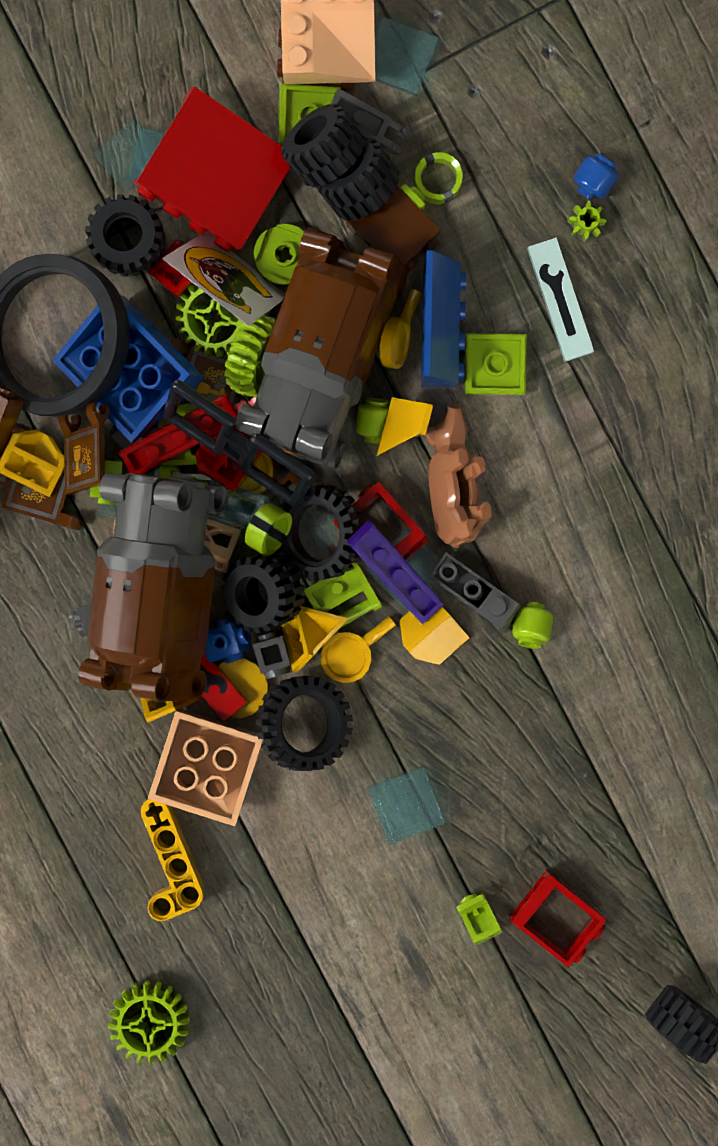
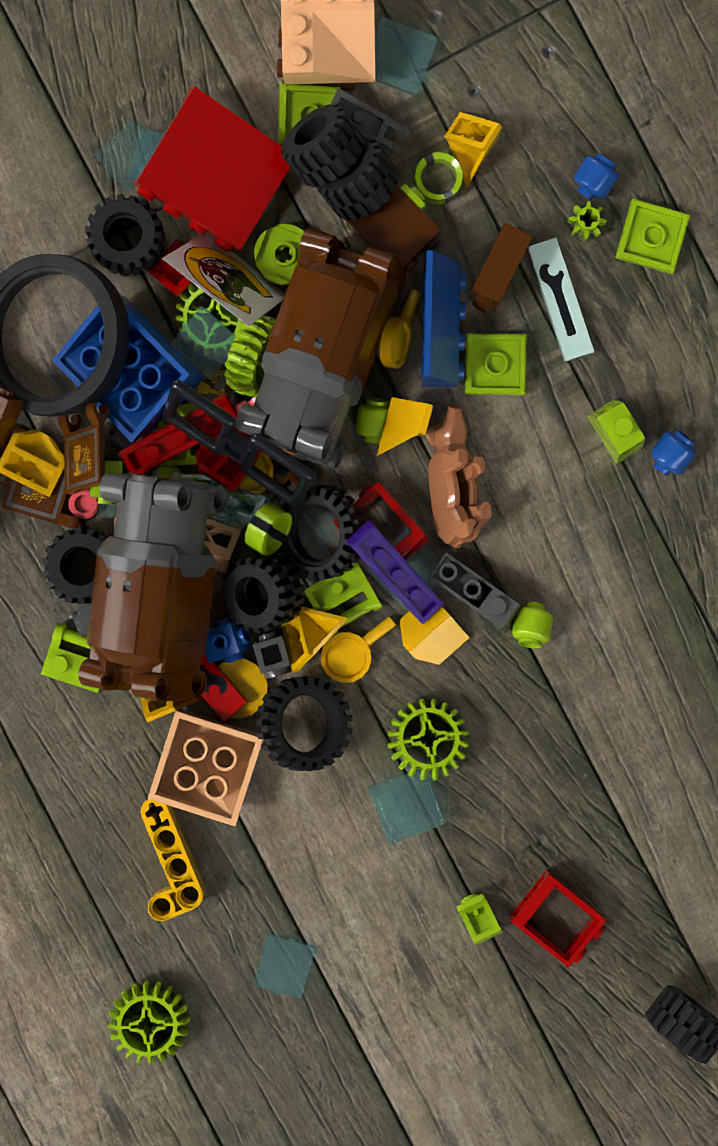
none -> lime plate [41,623,100,693]
none -> black tyre [42,528,108,604]
none -> coral tile [69,490,100,520]
none -> clear light blue piece [170,306,235,379]
none -> clear light blue piece [253,934,315,999]
none -> lime gear [387,699,469,781]
none -> yellow slope [444,112,502,188]
none -> reddish brown window [468,223,532,313]
none -> lime torso [587,400,645,464]
none -> lime plate [615,198,690,274]
none -> blue head [651,430,697,476]

